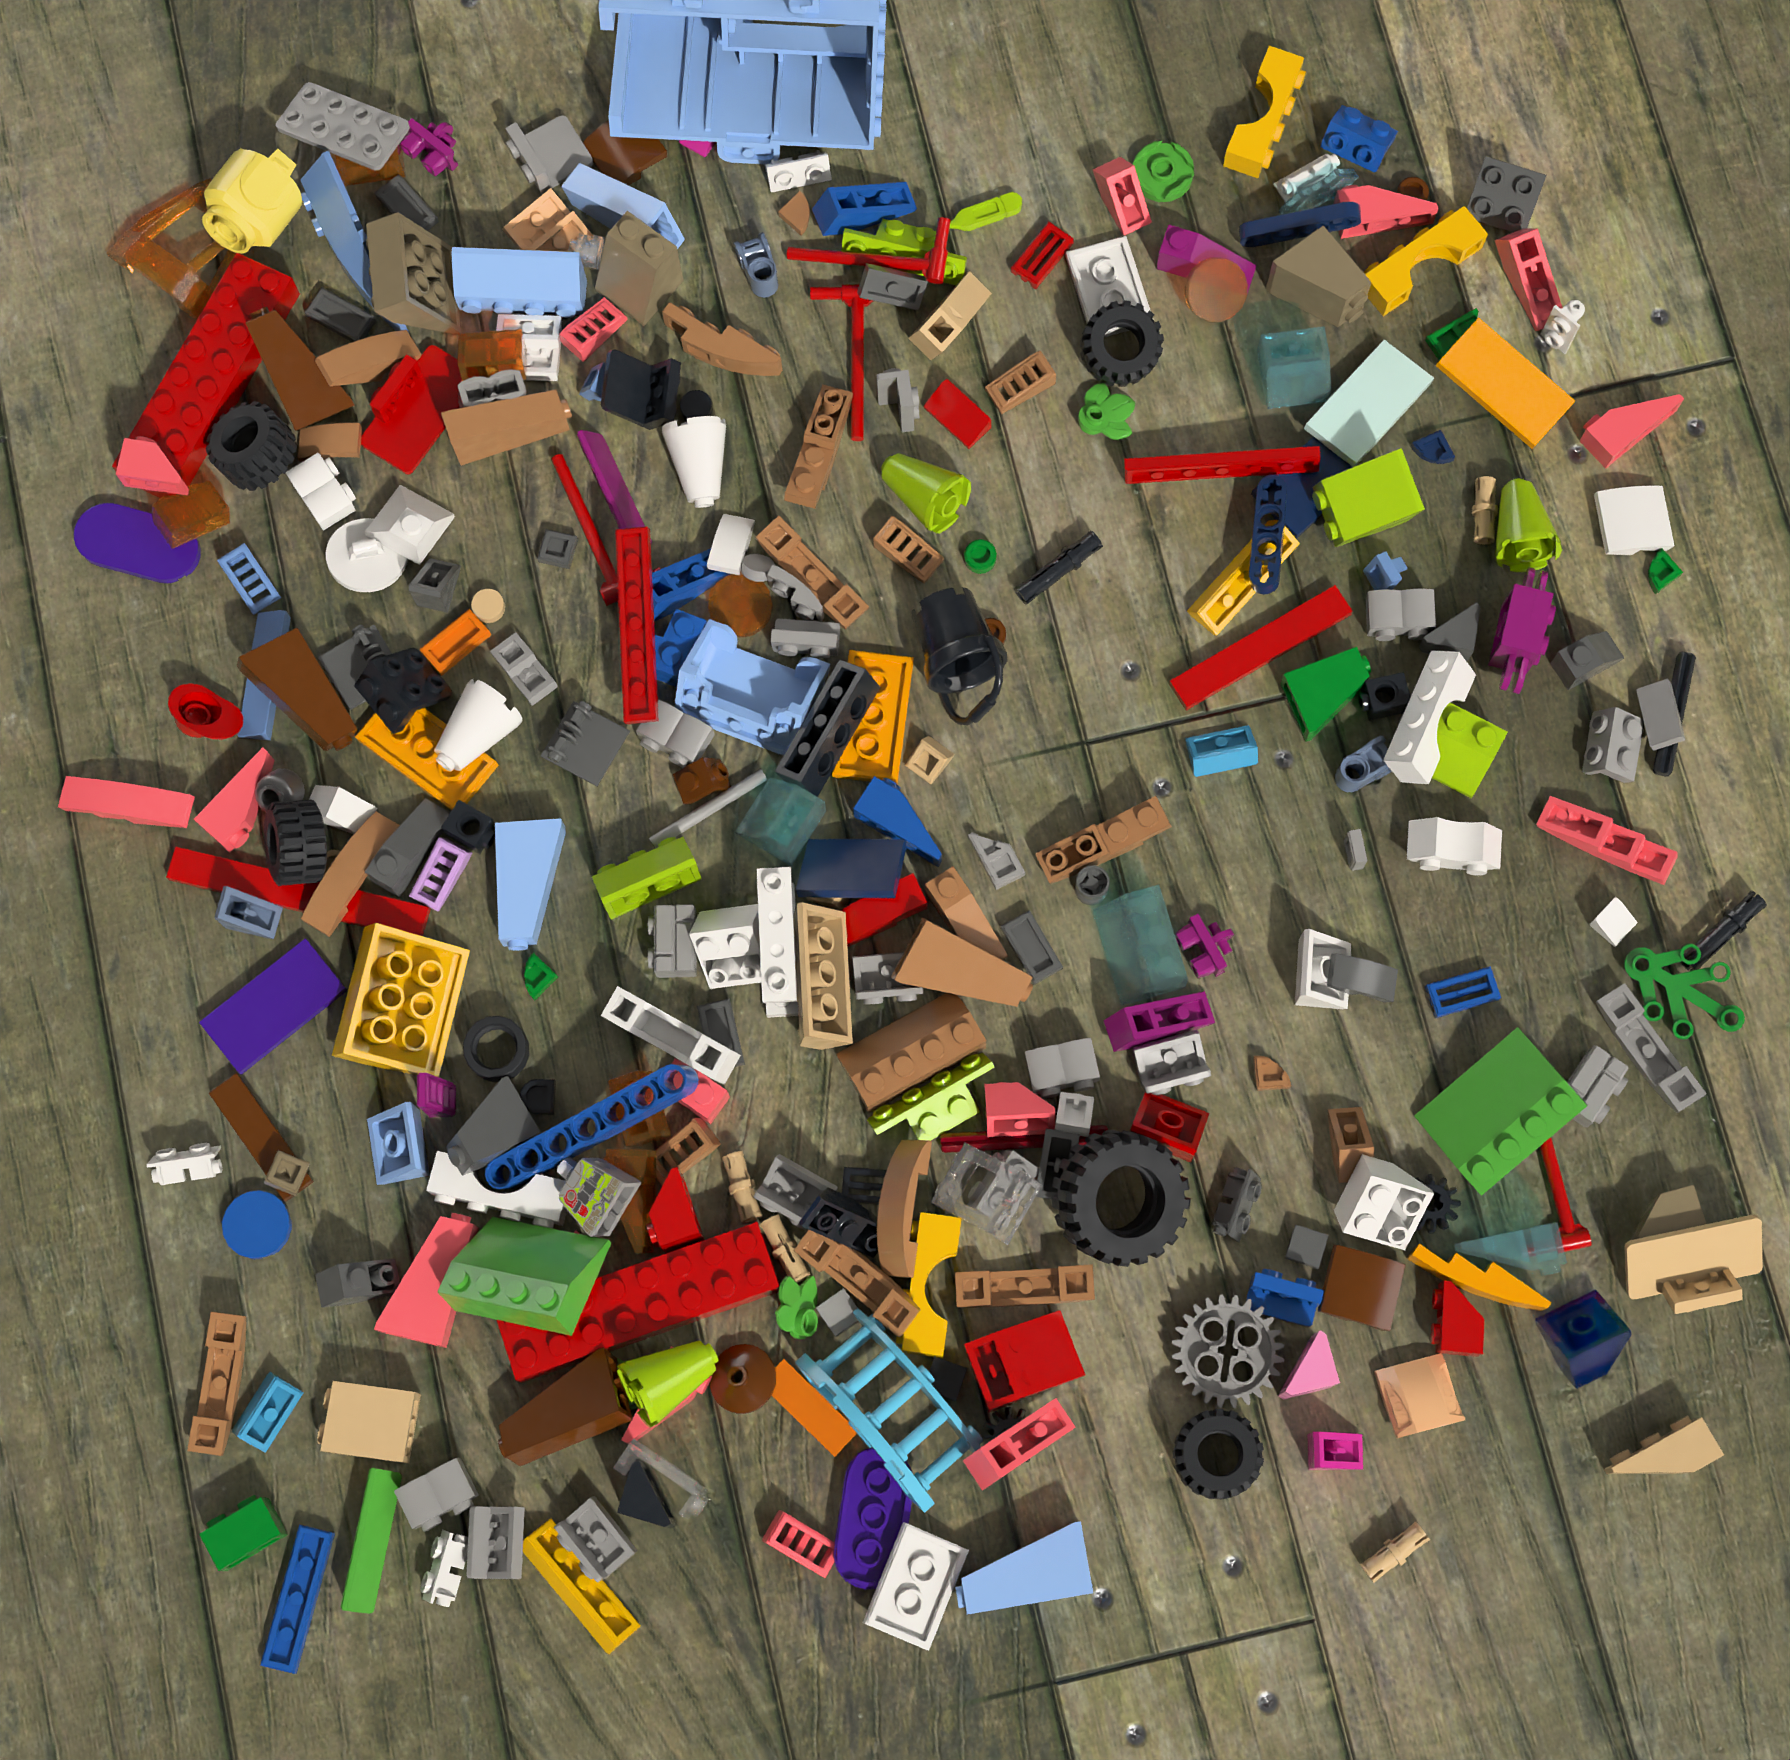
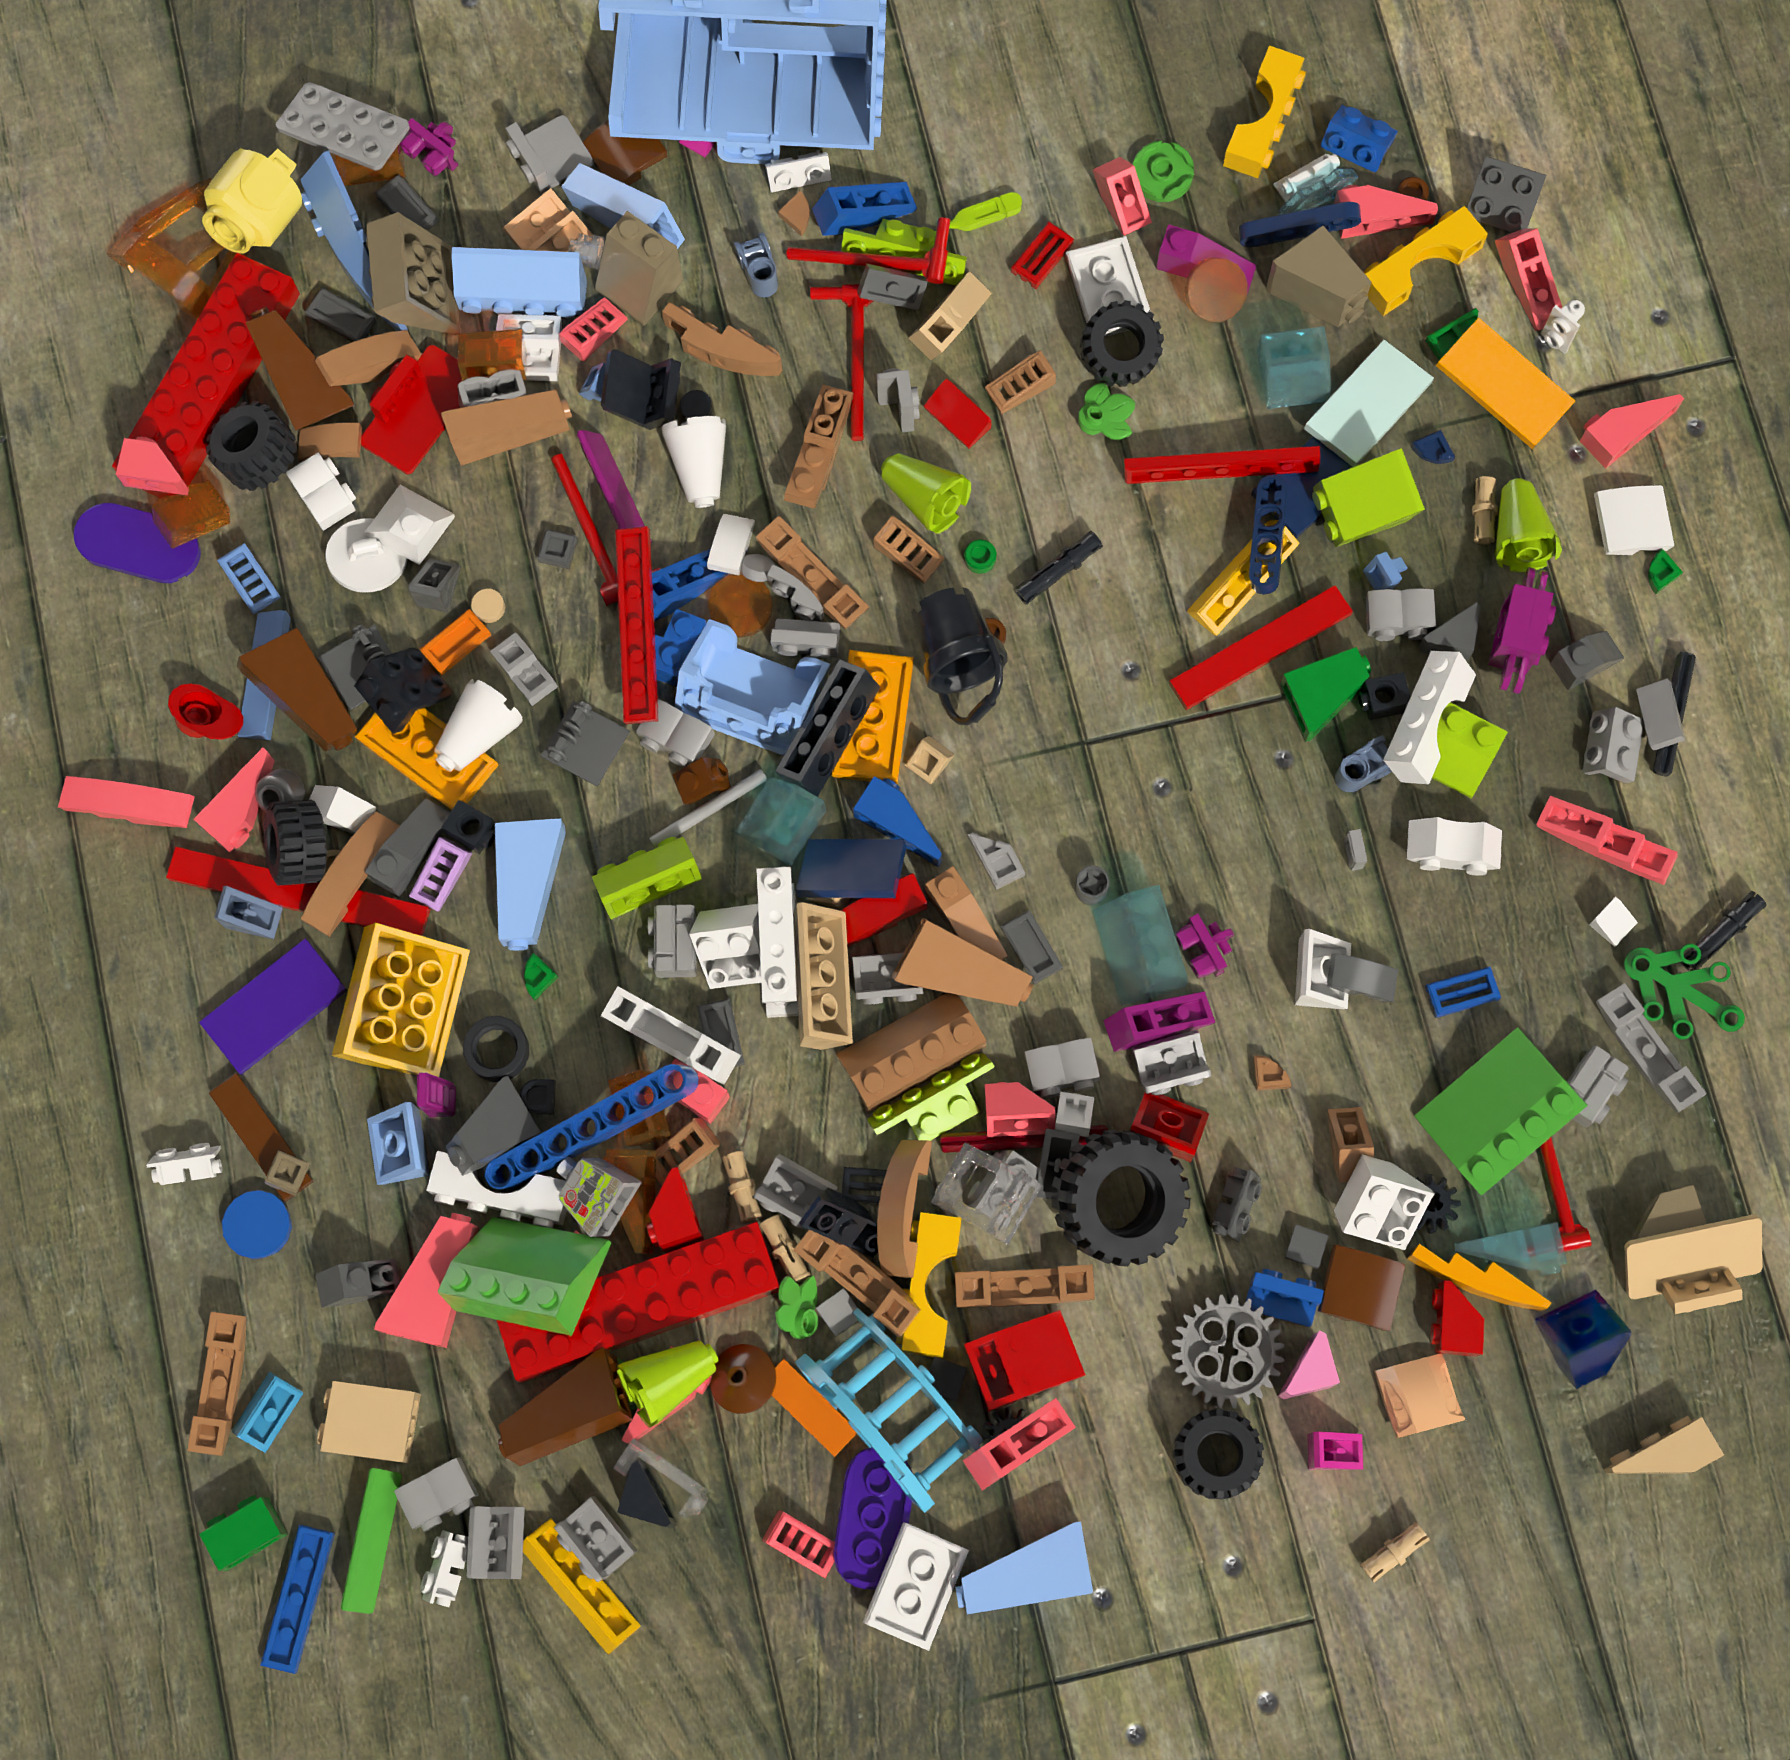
medium nougat slope [1035,796,1172,884] -> none
dark azure slope [1185,725,1258,777] -> none

